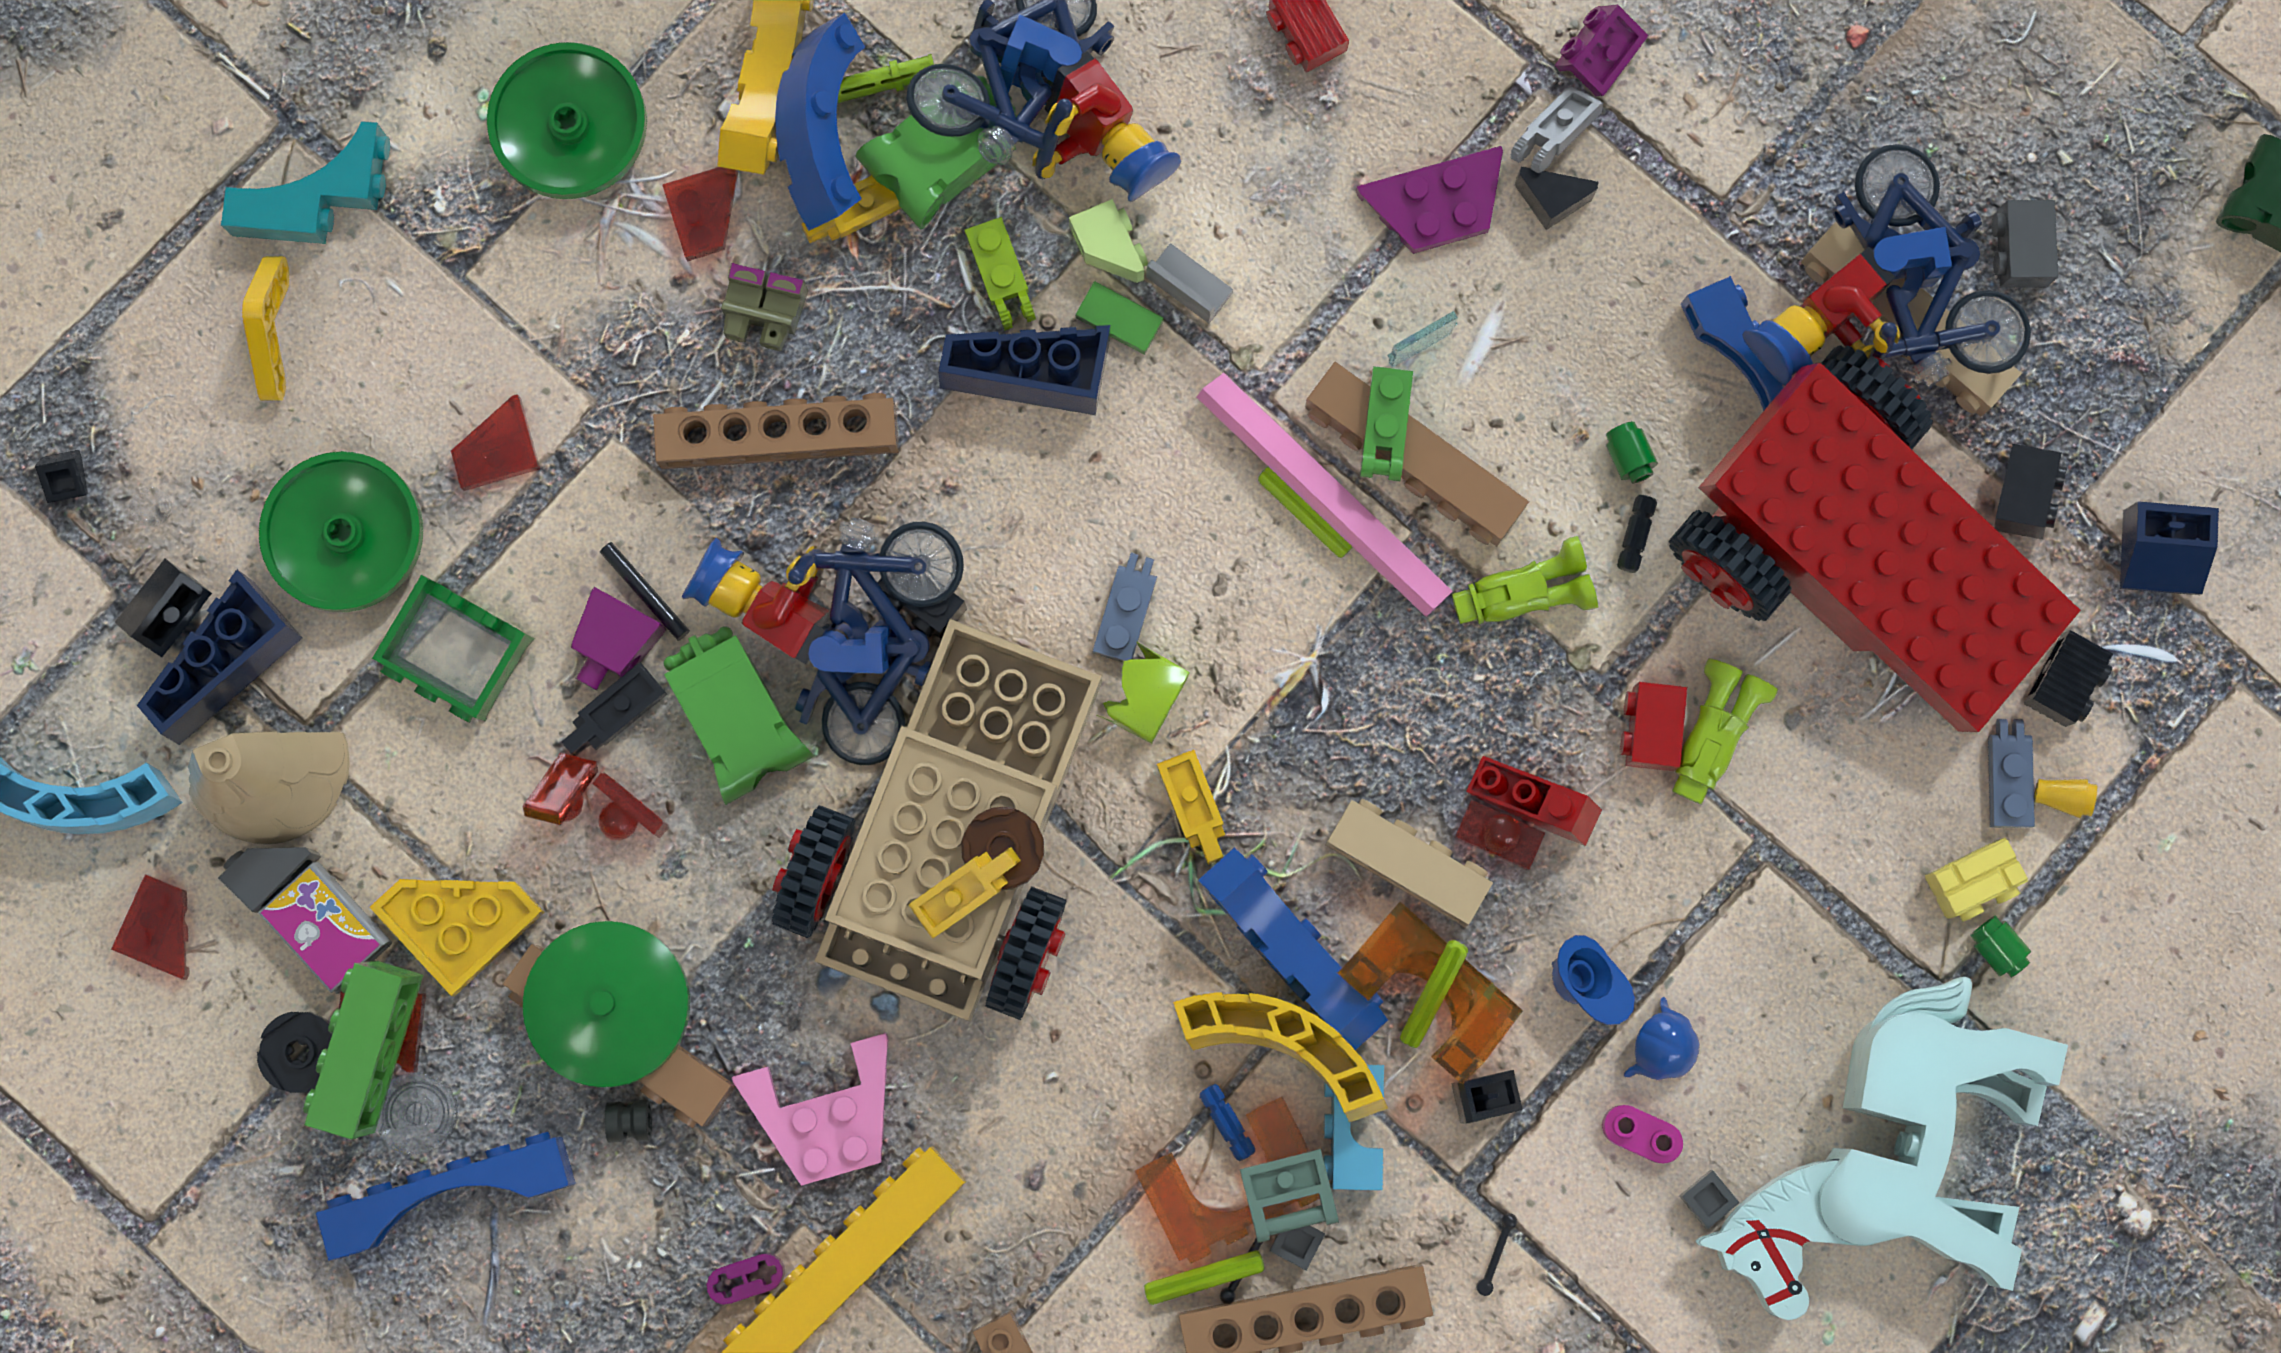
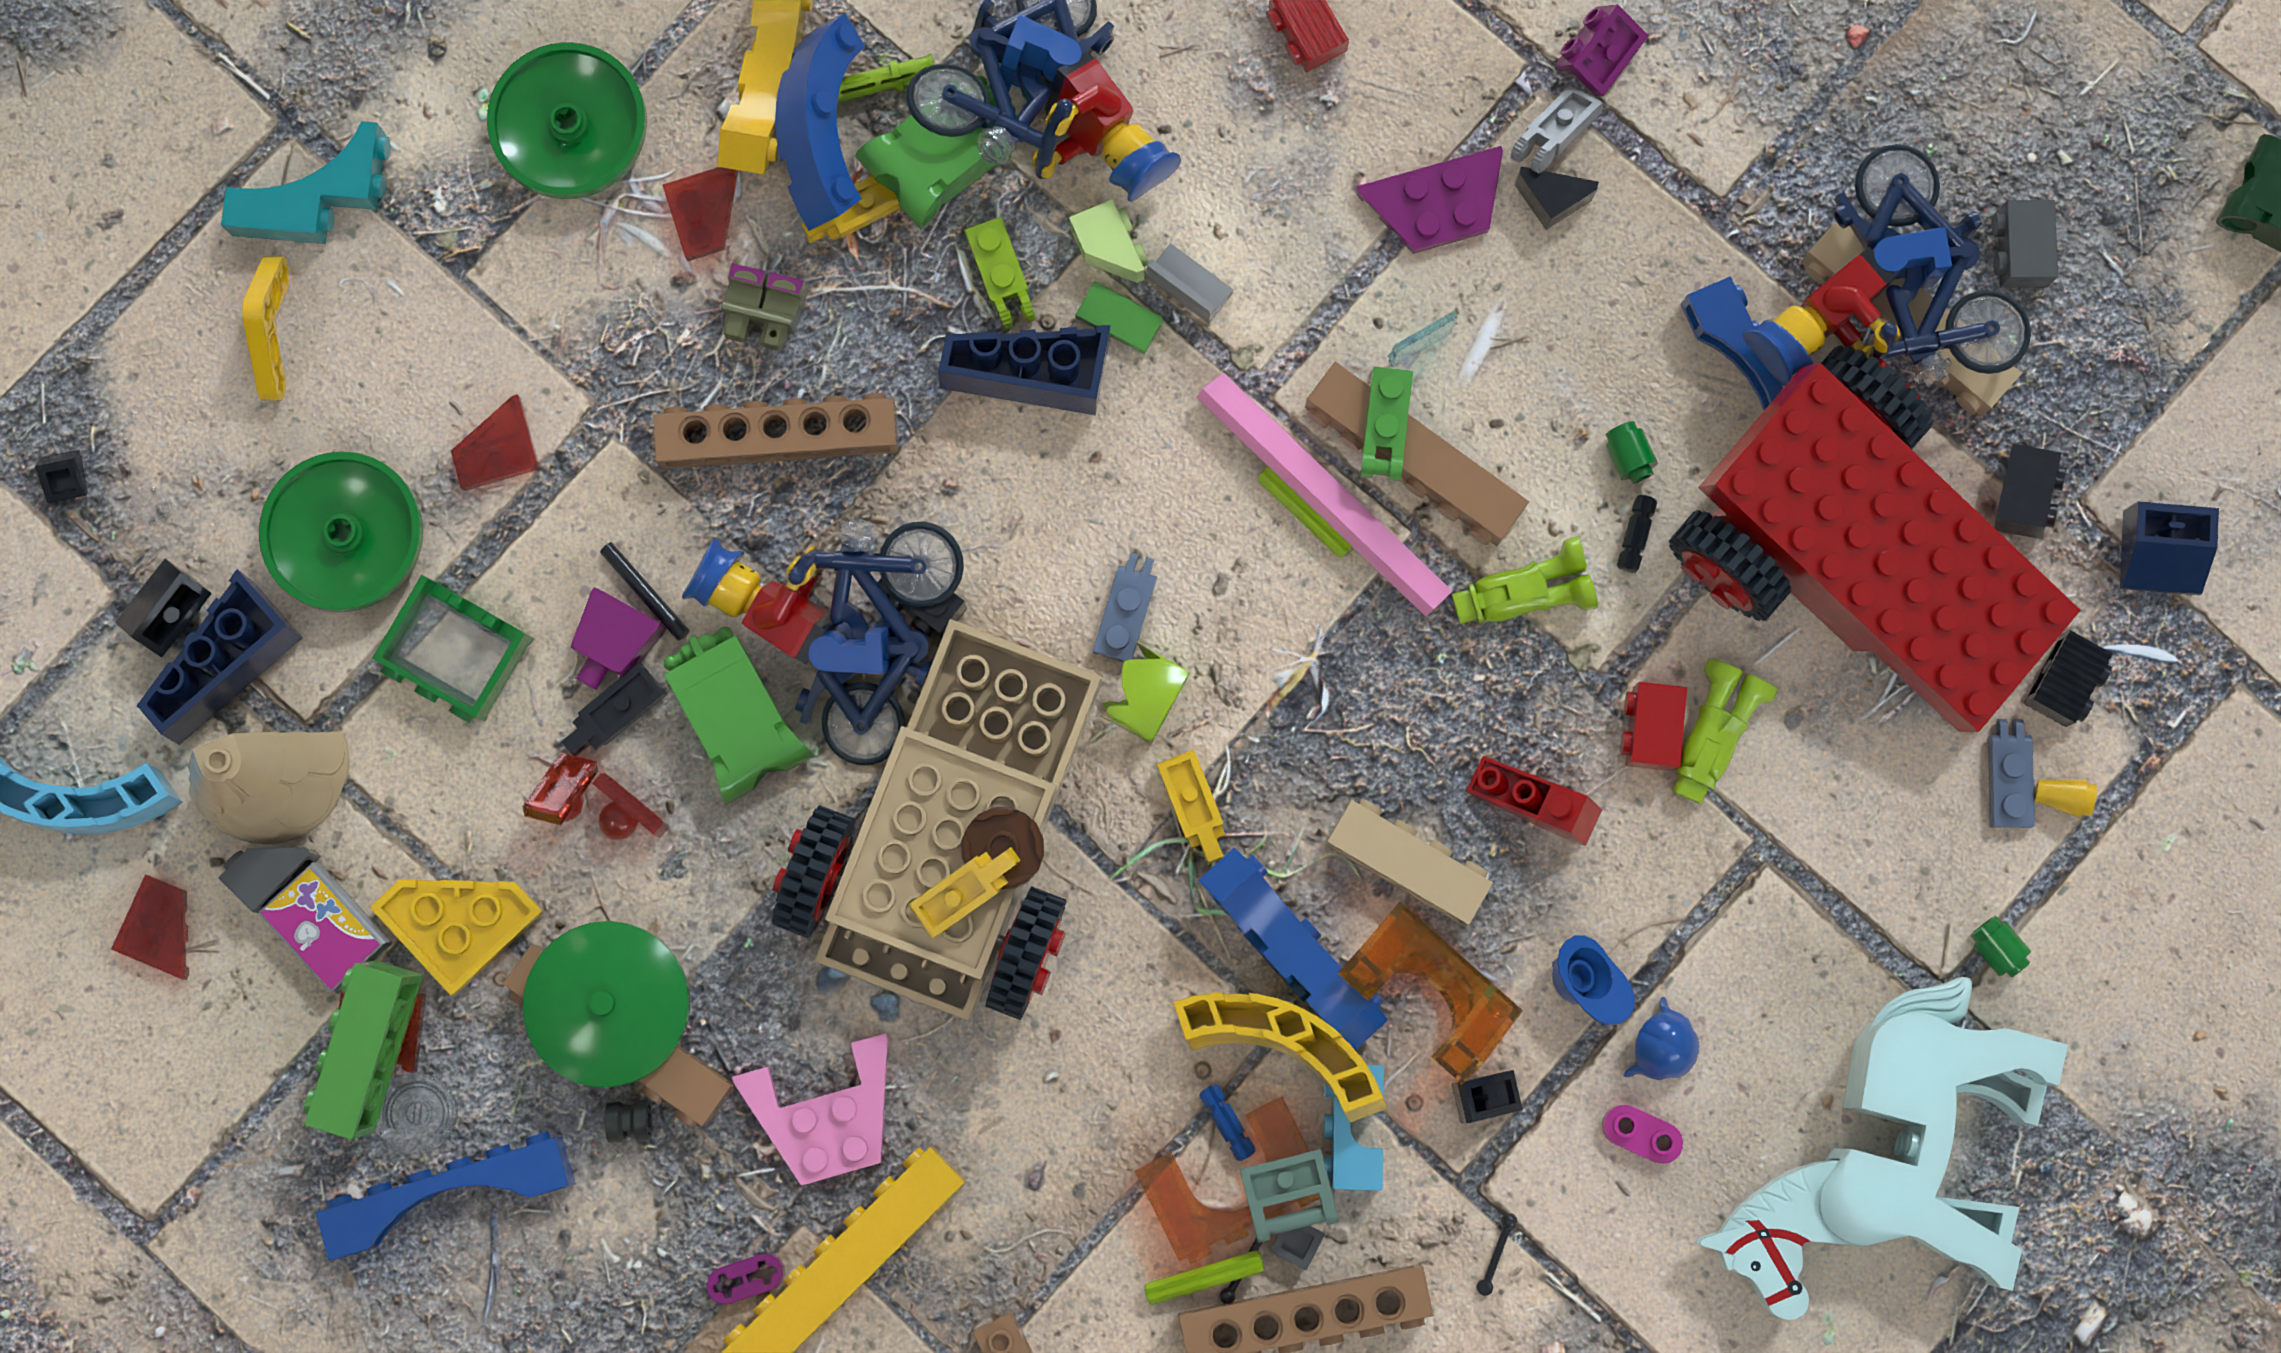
black plate [257,1012,333,1093] -> none
lime axle [1400,940,1468,1048] -> none
clear red tile [1454,800,1545,871] -> none
dark grey plate [1679,1170,1740,1229] -> none
light yellow brick [1925,838,2028,922] -> none

